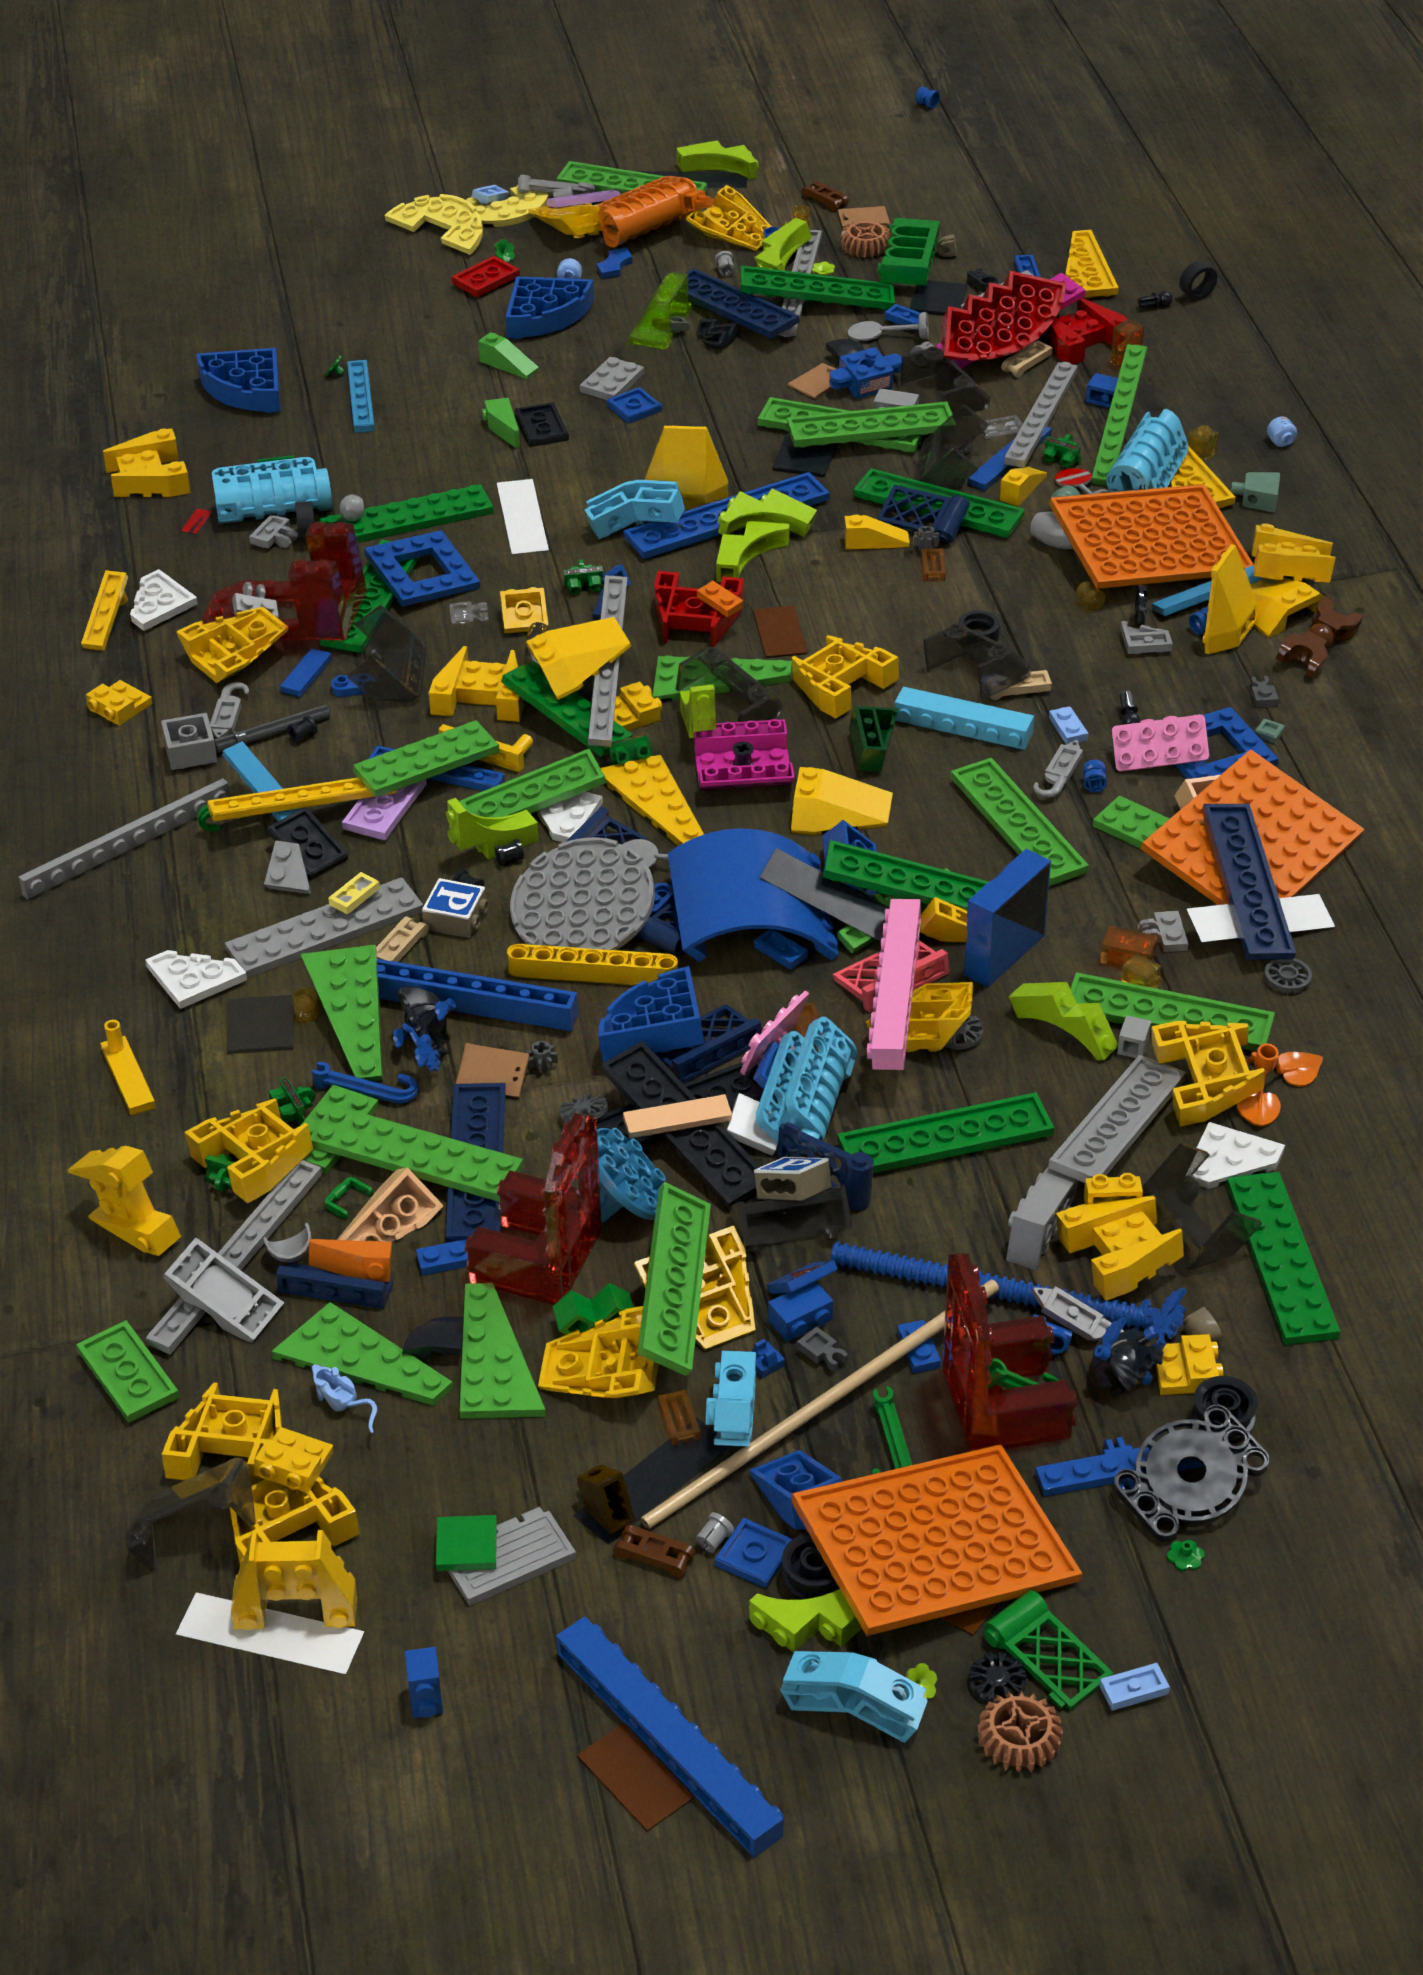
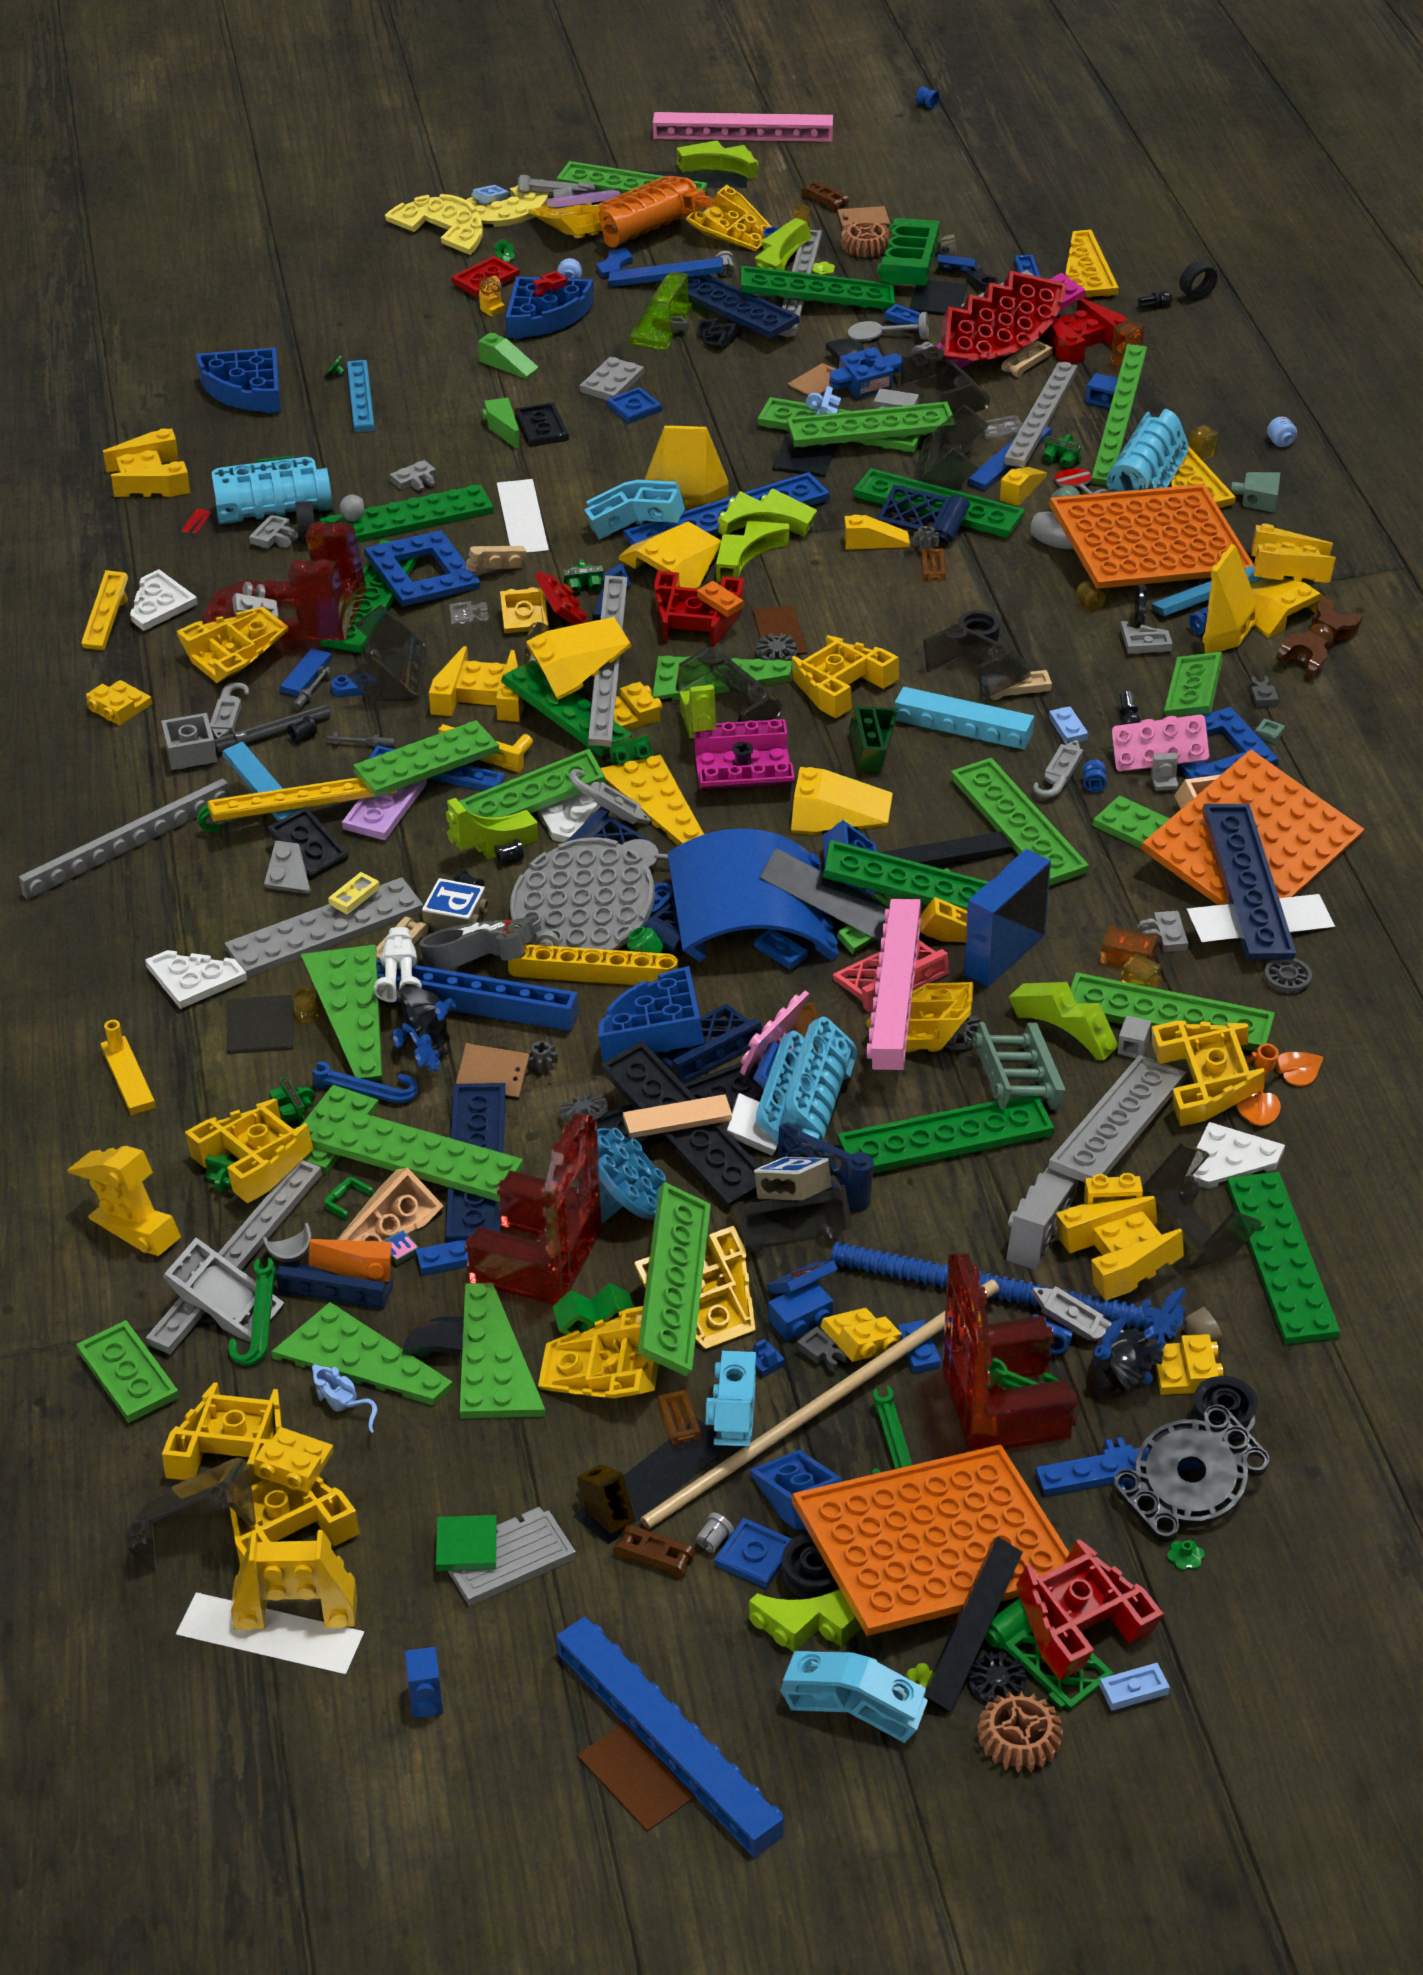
none -> green piece [229,1258,277,1366]
none -> dark grey piece [292,666,331,710]
none -> dark grey piece [327,732,396,748]
none -> white piece [374,927,422,1002]
none -> tile [382,1230,419,1266]
none -> light grey hinge [390,460,436,492]
none -> dark grey animal [419,915,541,970]
none -> tan plate [465,546,526,572]
none -> leg [479,276,506,317]
none -> red plate [533,271,568,296]
none -> red plate [534,570,588,625]
none -> light grey plate [535,930,560,947]
none -> light grey plate [569,769,651,825]
none -> blue tile [608,257,724,287]
none -> yellow wedge [619,521,721,589]
none -> green head [627,926,663,953]
none -> bright pink brick [653,112,833,142]
none -> dark grey wheel [756,633,798,661]
none -> light blue hips [806,386,841,415]
none -> yellow plate [820,1308,902,1362]
none -> black tile [879,832,1012,866]
none -> black tile [923,1537,1023,1713]
none -> blue plate [937,254,978,273]
none -> sand green fence [972,1022,1066,1110]
none -> red wedge [1016,1539,1164,1681]
none -> light grey bracket [1151,753,1178,791]
none -> bright green plate [1164,652,1223,718]

